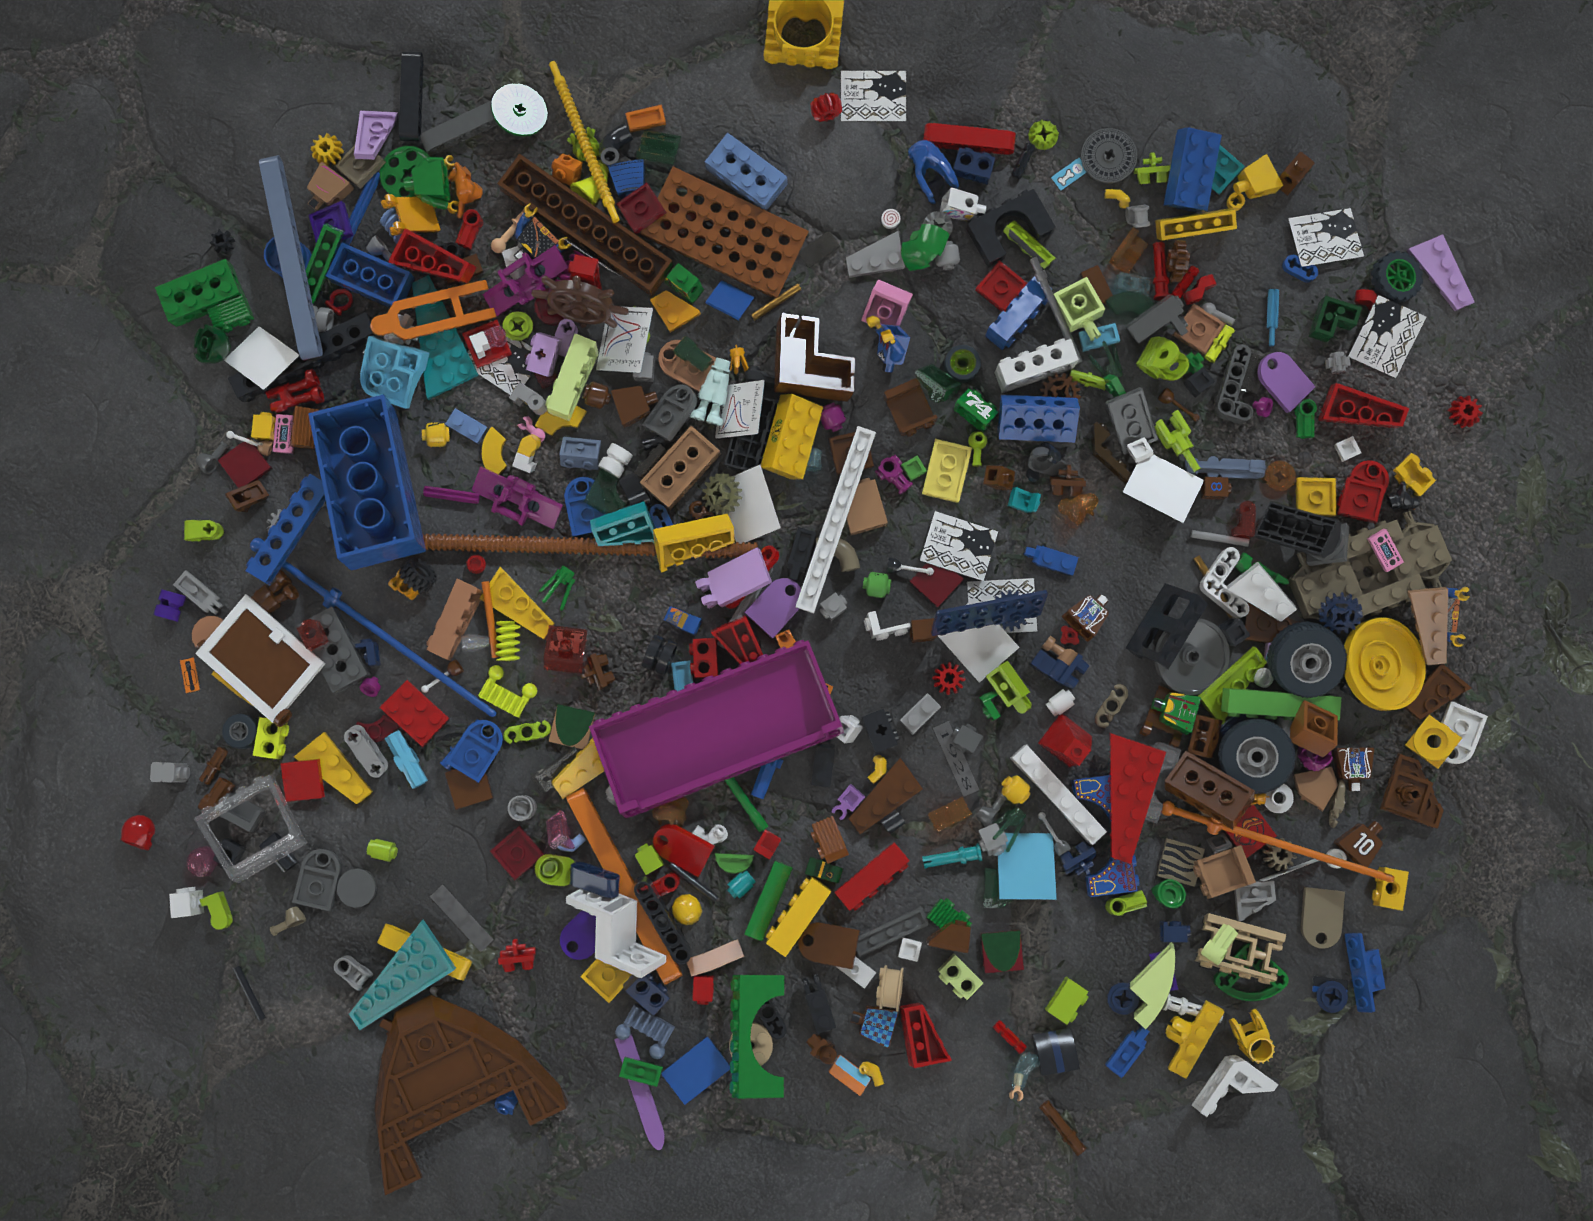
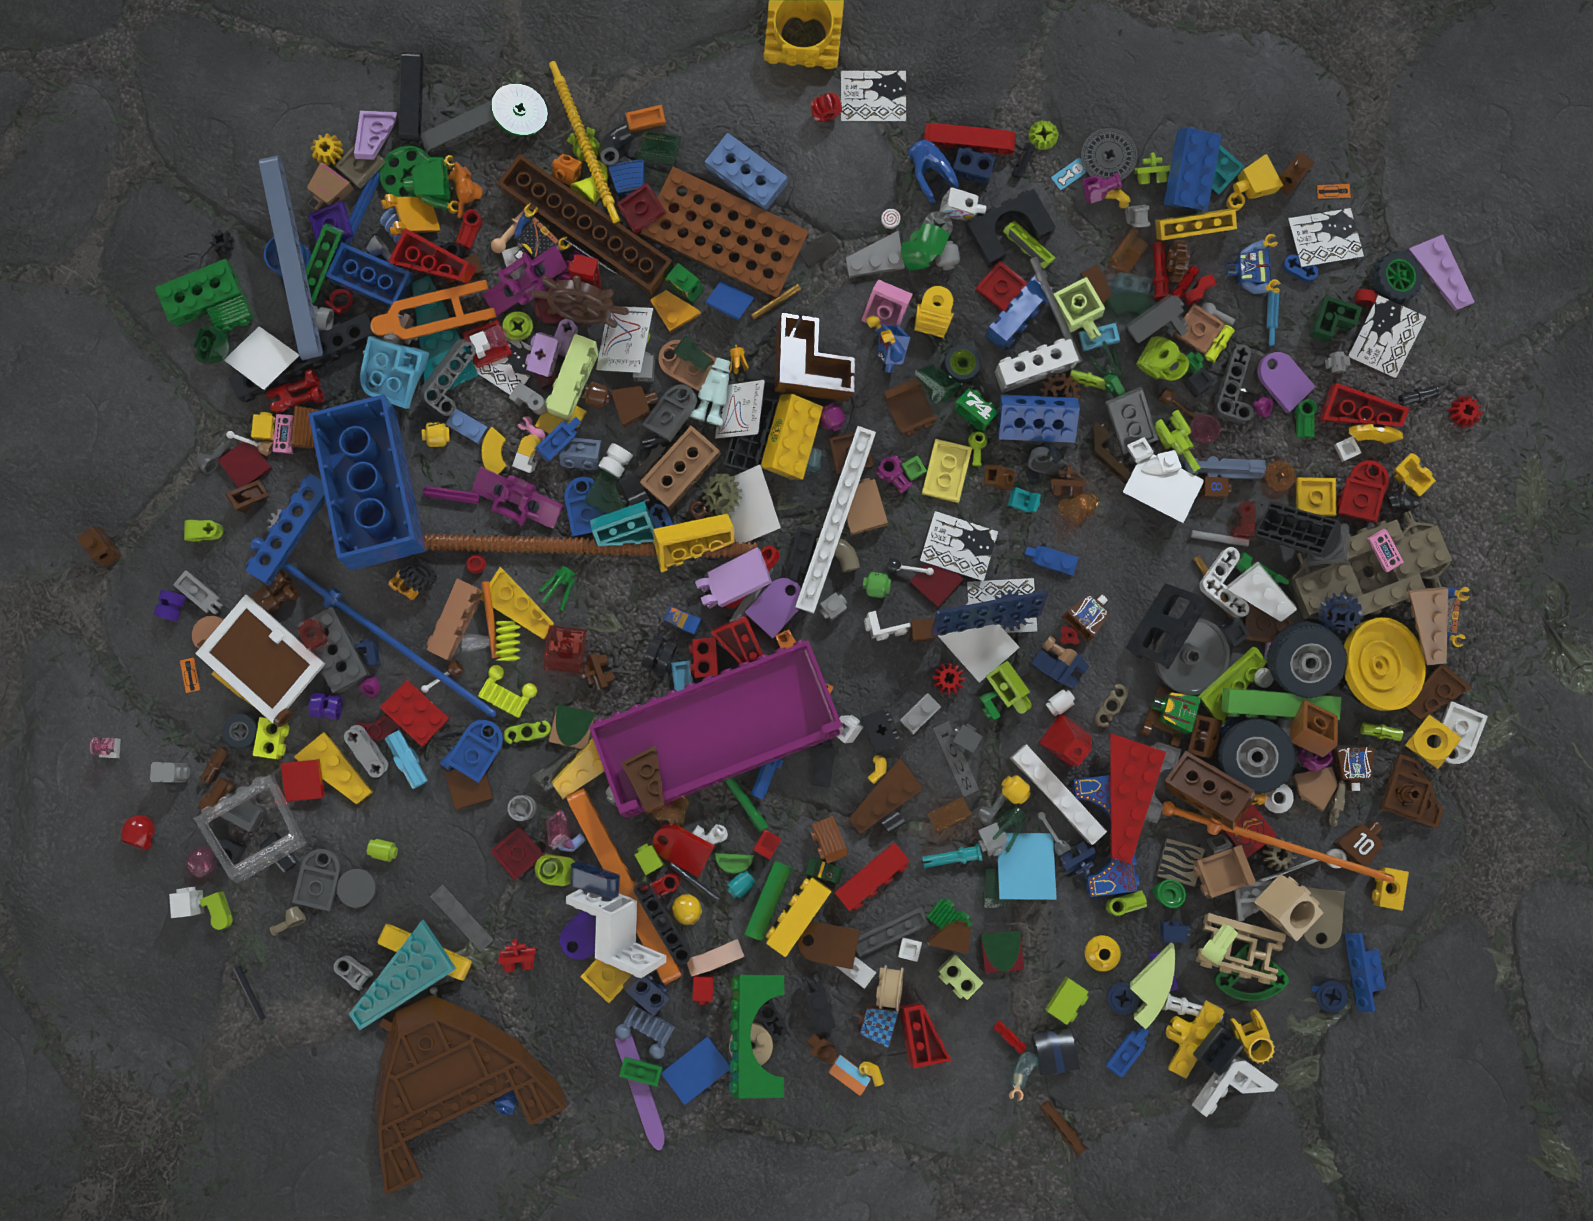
medium lavender plate [832,784,866,820] -> none
none -> reddish brown torso [77,527,122,567]
none -> clear pink leg [90,737,121,758]
none -> dark purple wheel [309,693,343,720]
none -> dark grey beam [419,339,476,416]
none -> blue hinge [534,417,581,462]
none -> reddish brown wing [621,745,665,814]
none -> yellow piece [914,286,954,338]
none -> magenta connector [1082,173,1122,204]
none -> yellow piece [1085,935,1121,971]
none -> white plate [1141,450,1181,475]
none -> clear pink hair [1189,414,1221,444]
none -> black bracket [1193,1023,1244,1076]
none -> torso [1226,234,1281,294]
none -> tan brick [1254,874,1323,941]
none -> orange sticker [1317,184,1351,199]
none -> yellow tile [1349,424,1403,444]
none -> lime pin [1360,722,1403,741]
none -> black pin [1398,385,1440,406]

